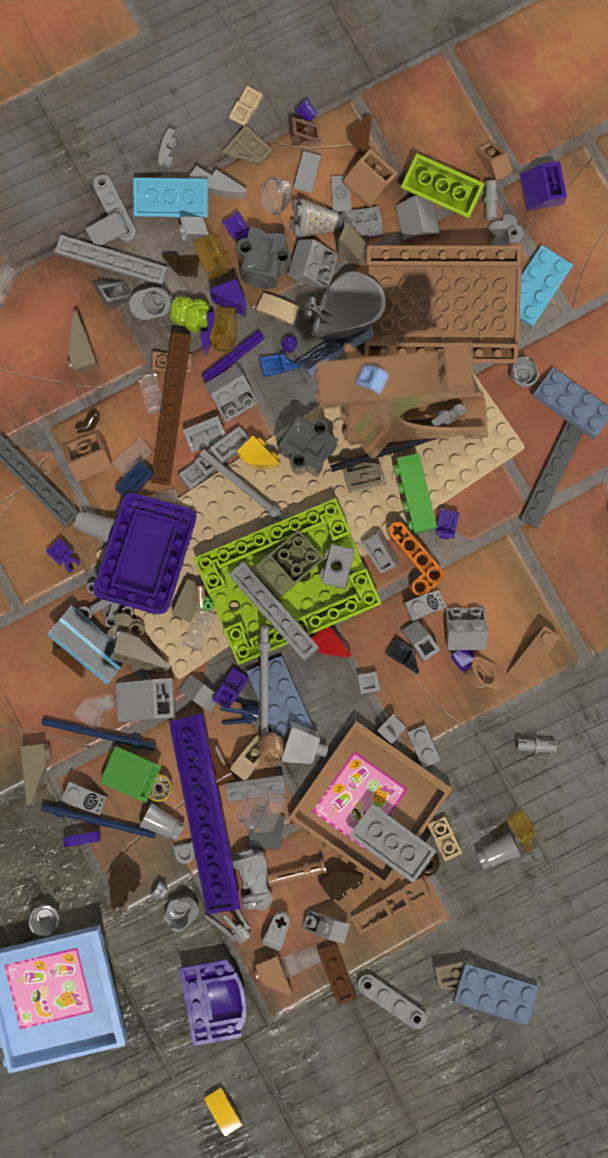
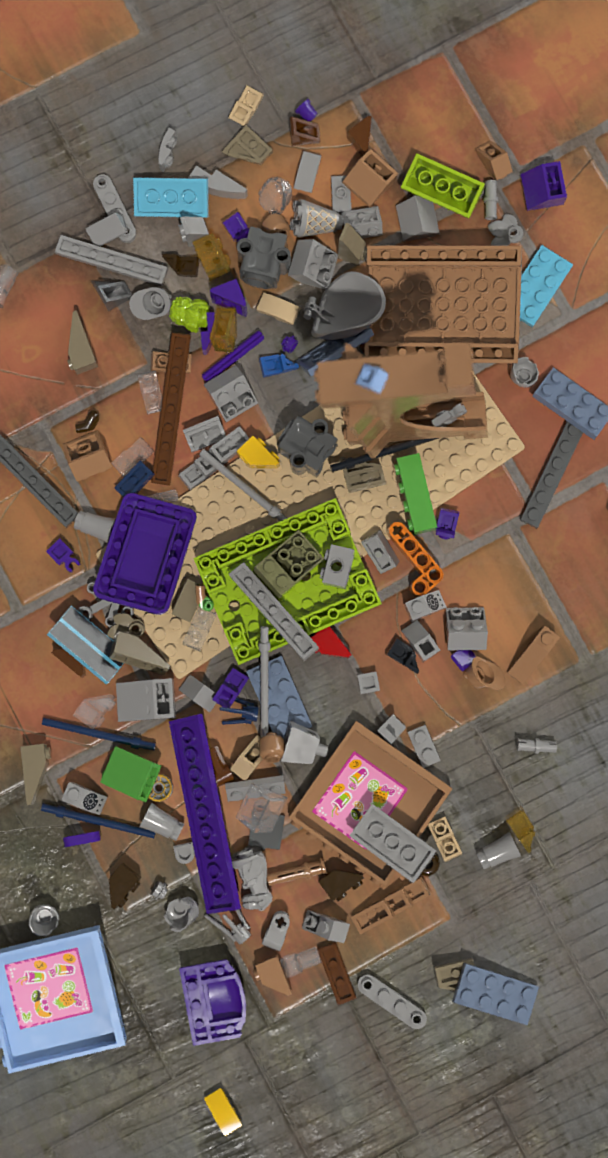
none -> medium nougat head [262,213,290,236]

